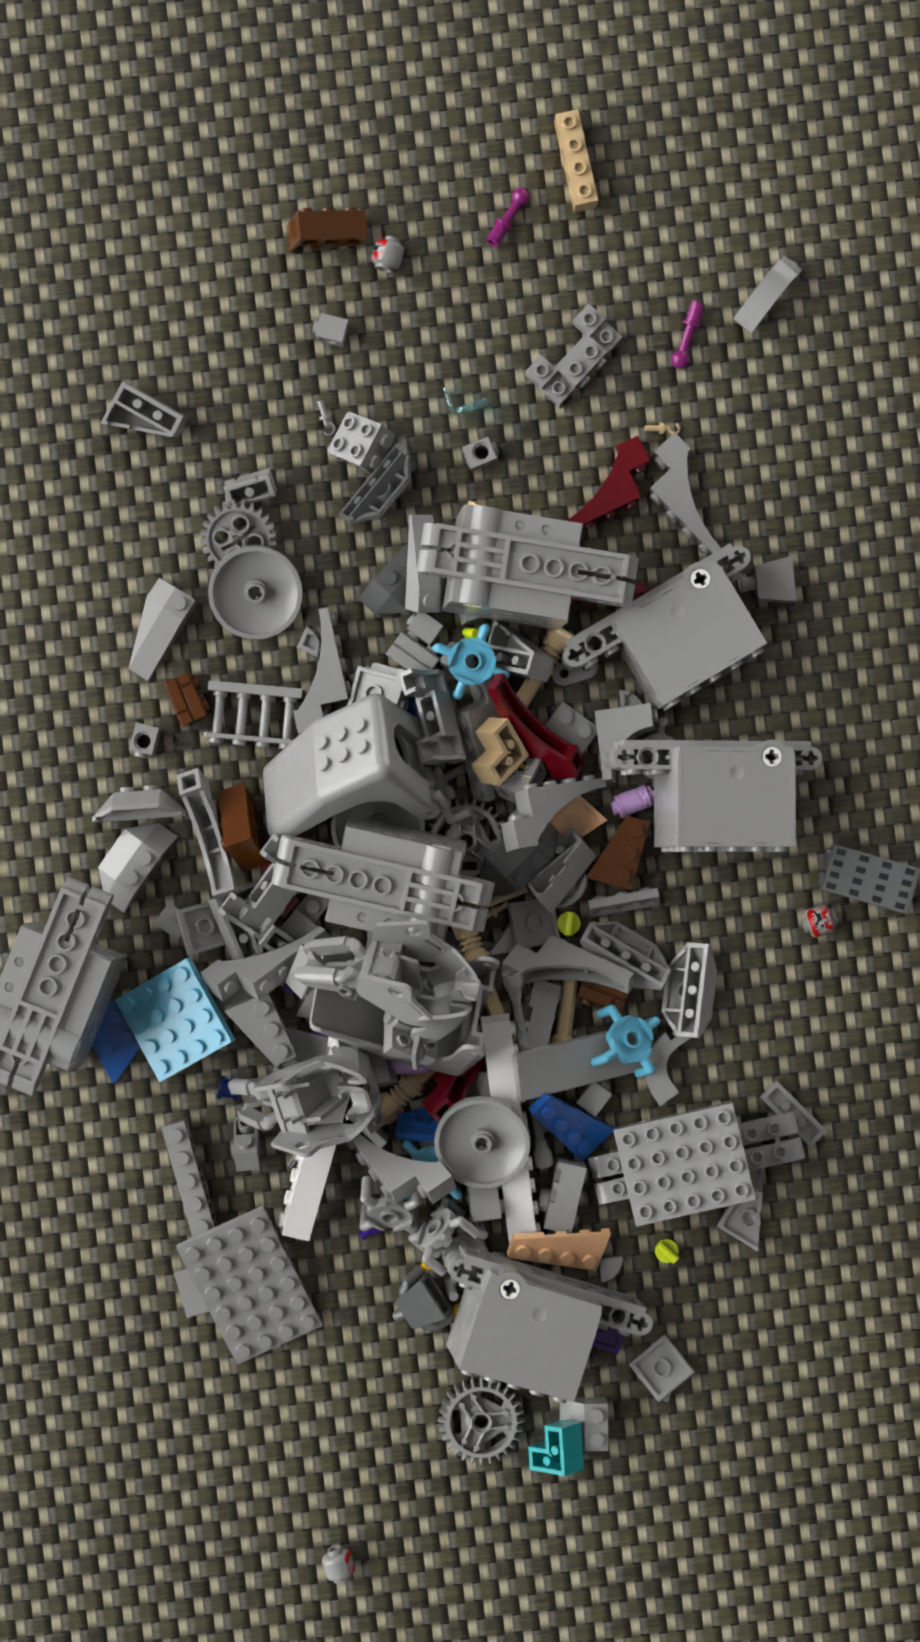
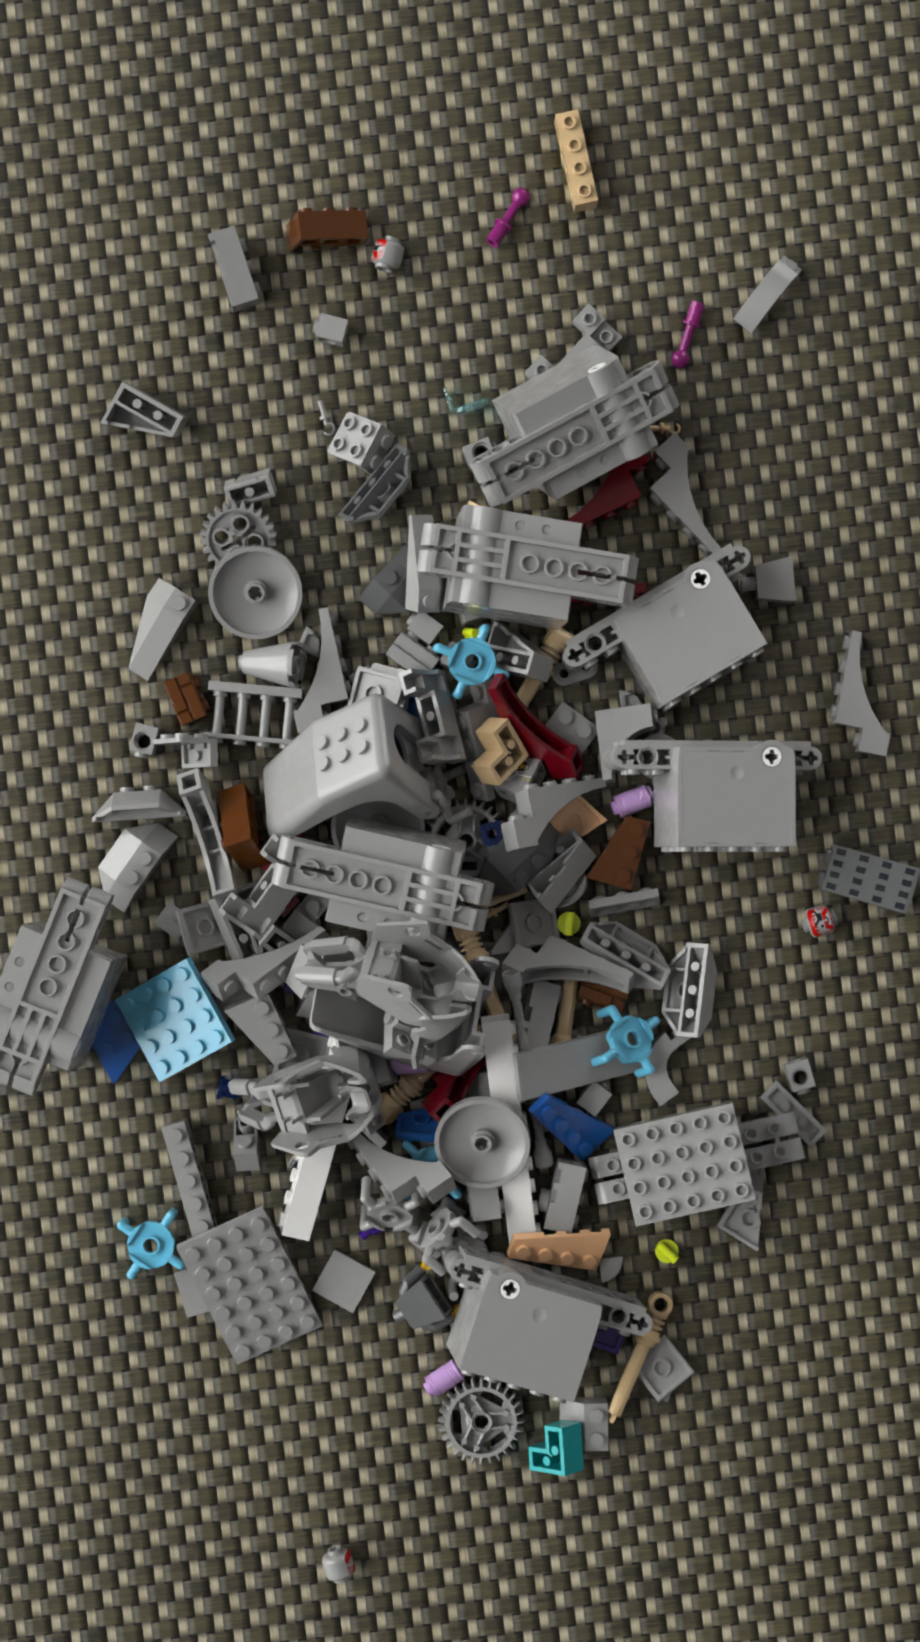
none -> medium azure plate [117,1207,185,1279]
none -> light grey bracket [153,733,219,769]
none -> light grey wedge [208,226,262,312]
none -> light grey cone [238,641,305,688]
none -> light grey tile [312,1248,376,1313]
none -> lavender head [423,1359,466,1397]
none -> light grey piece [469,344,680,507]
none -> clear blue brick [480,821,503,847]
none -> tan piece [608,1291,673,1424]
none -> light grey brick [782,1057,816,1095]
none -> light grey arch [829,631,891,757]

